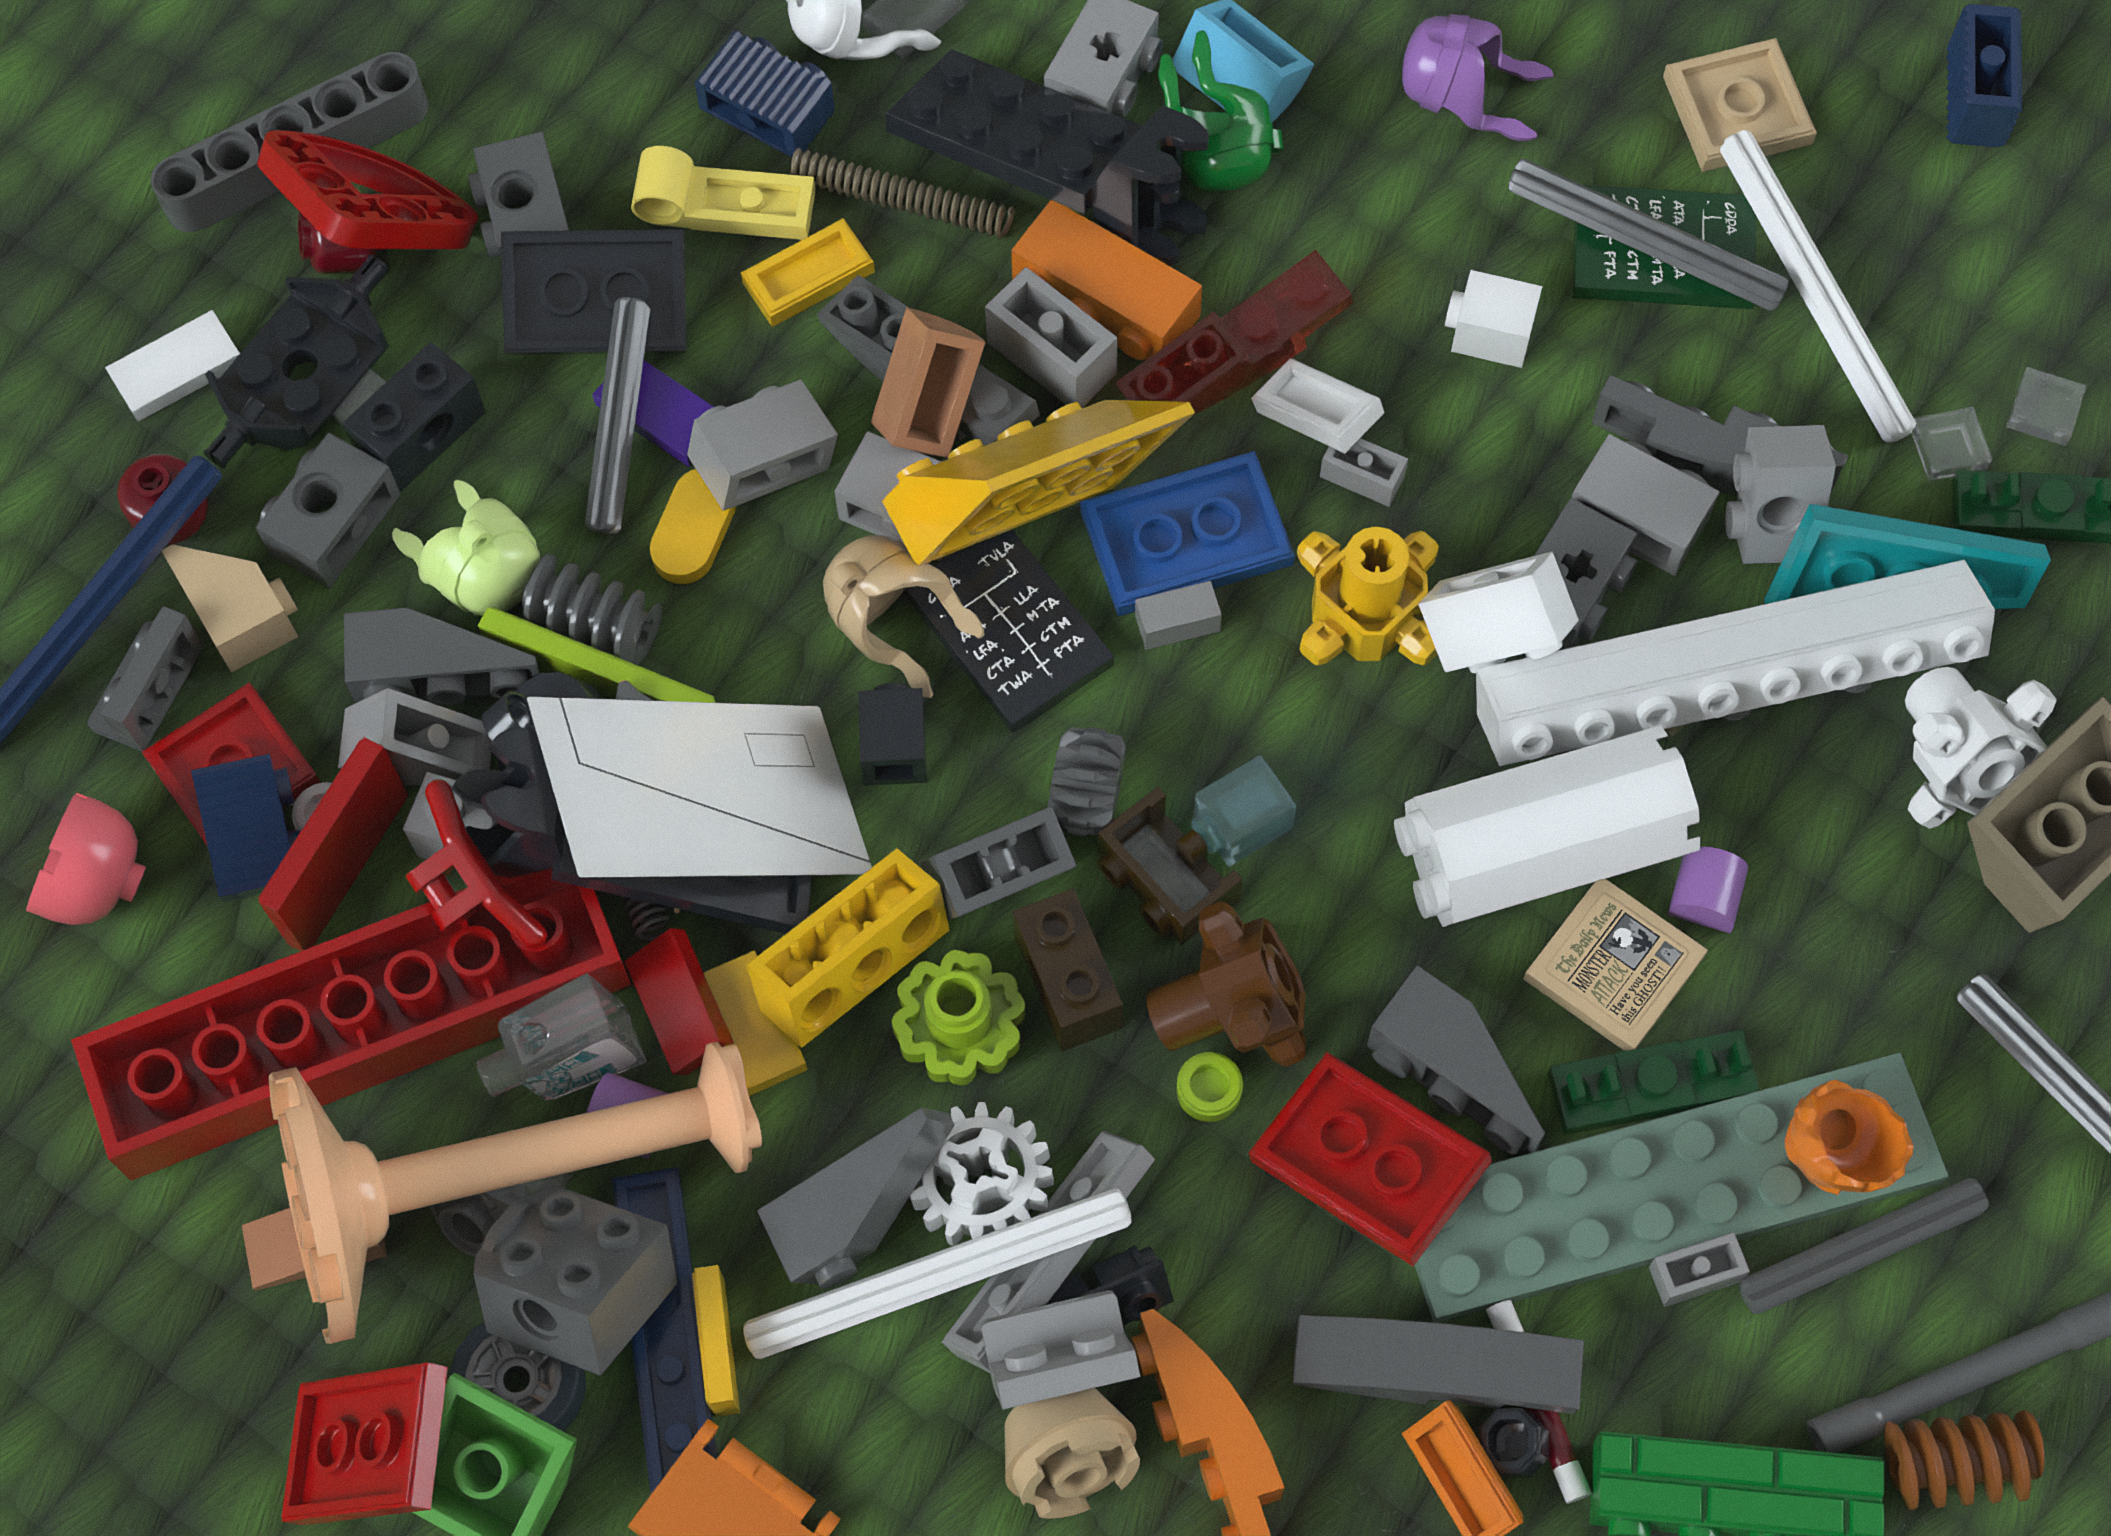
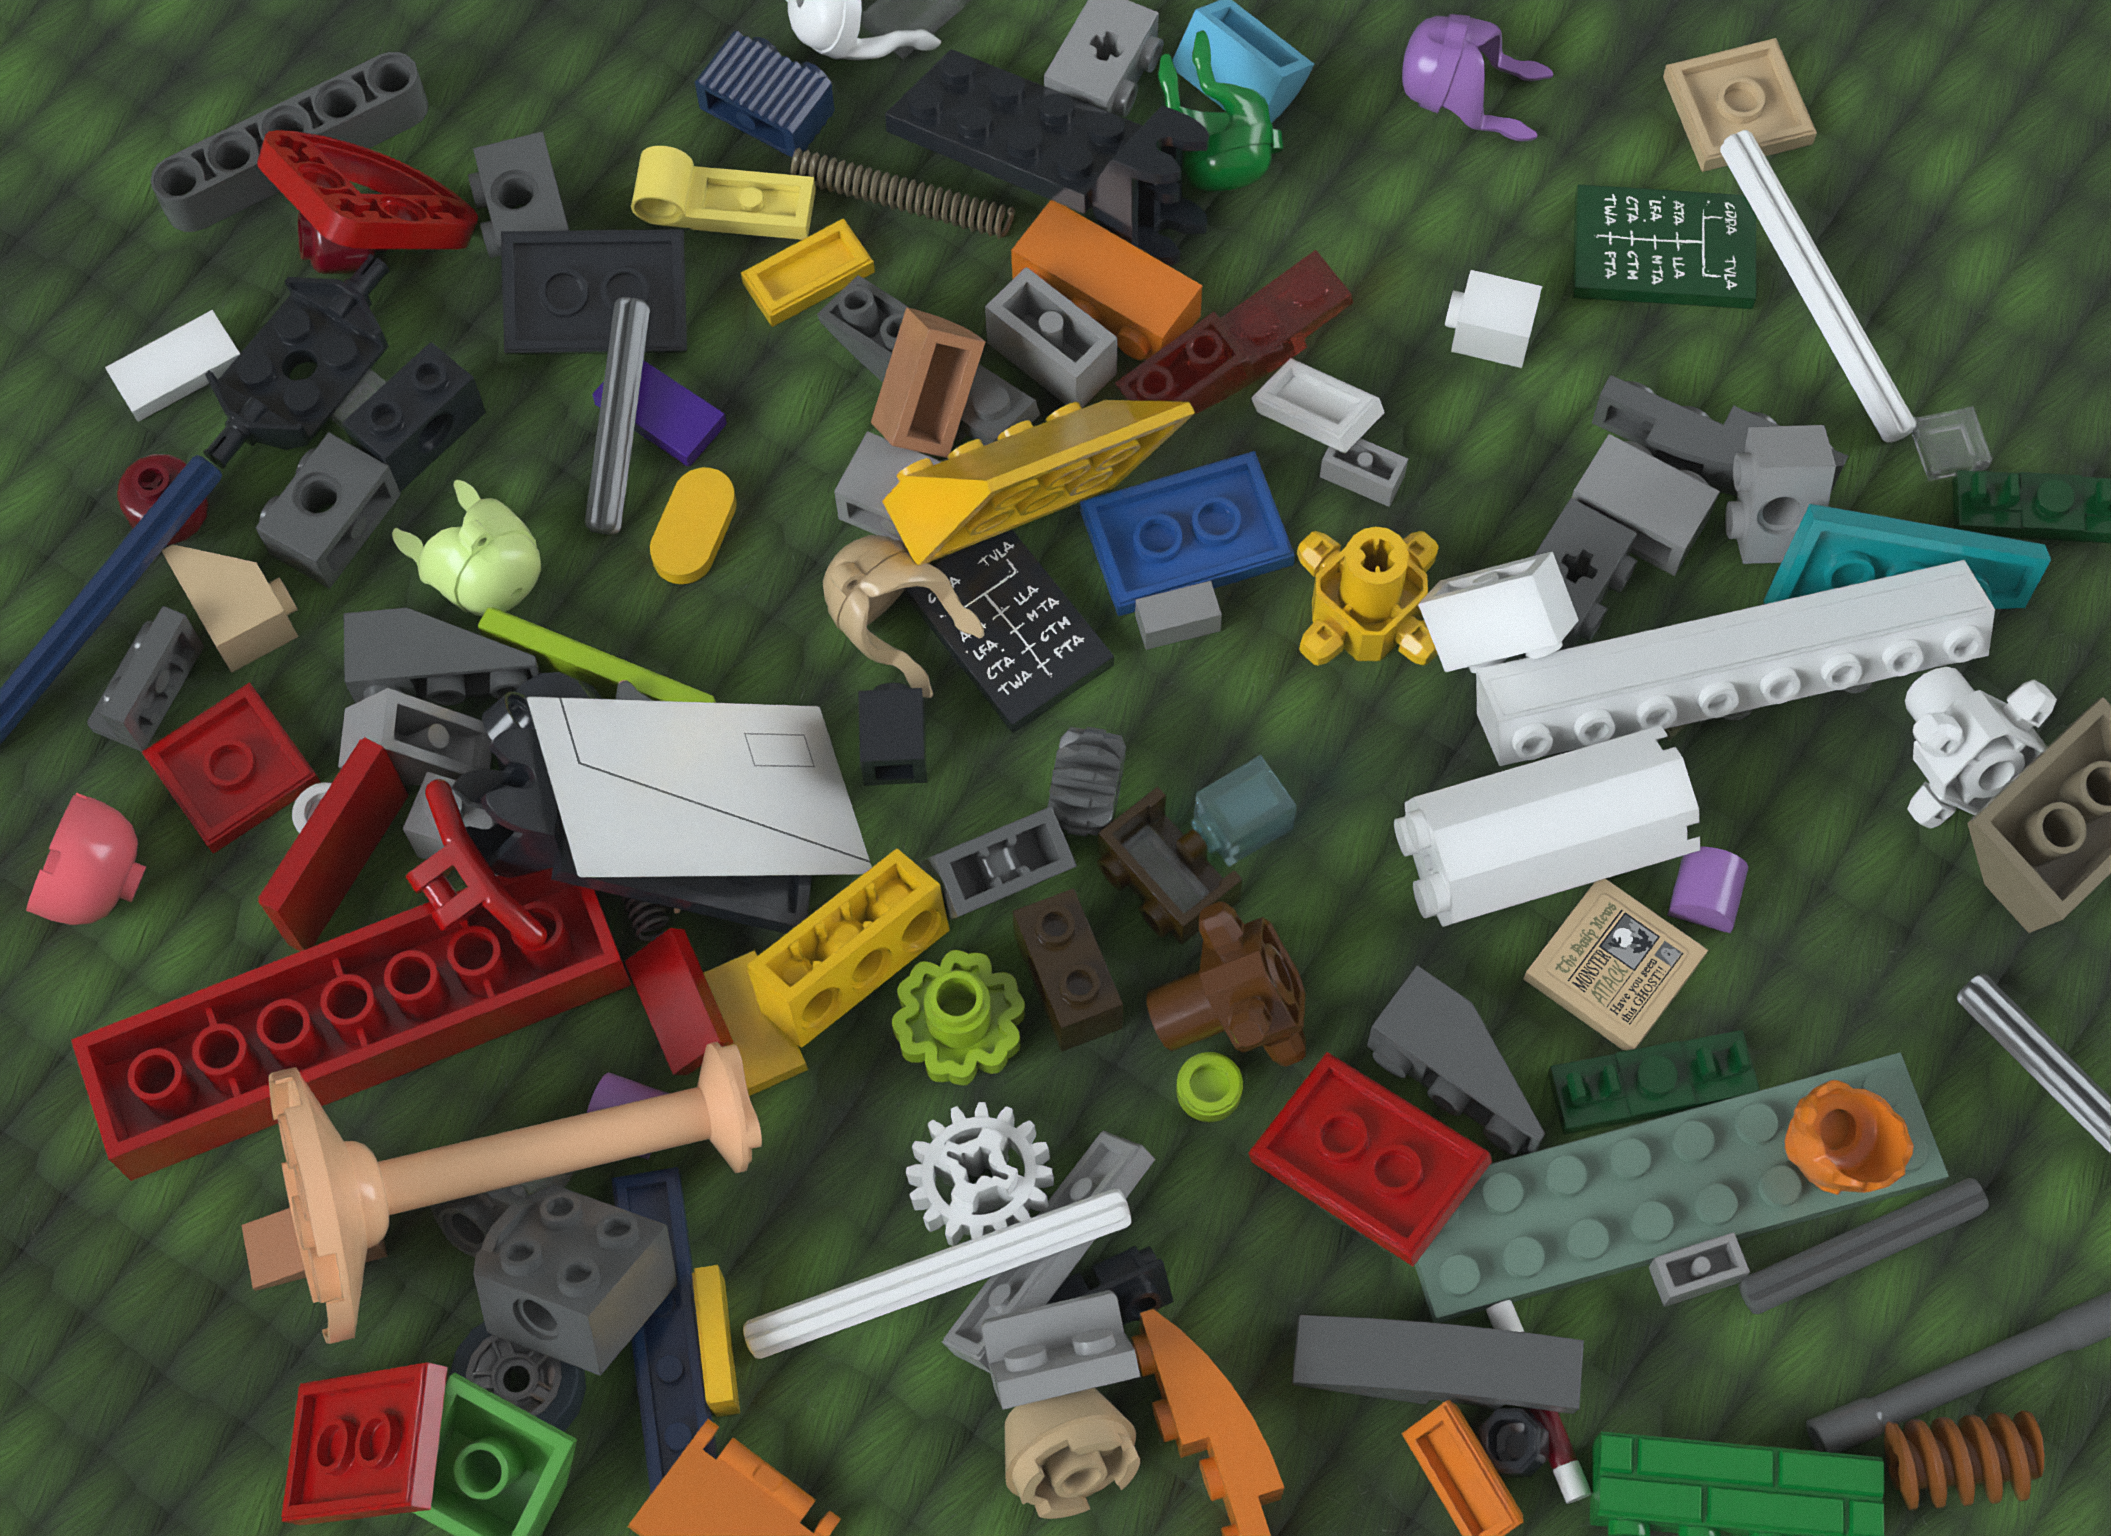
dark blue brick [191,754,301,902] -> none
clear torso [477,973,647,1100] -> none
dark grey piece [522,553,663,665] -> none
light grey brick [687,379,838,511] -> none
dark grey slope [757,1107,955,1289] -> none
dark grey axle [1508,159,1788,310] -> none
dark blue brick [1946,4,2022,147] -> none
clear tile [2006,367,2087,446] -> none

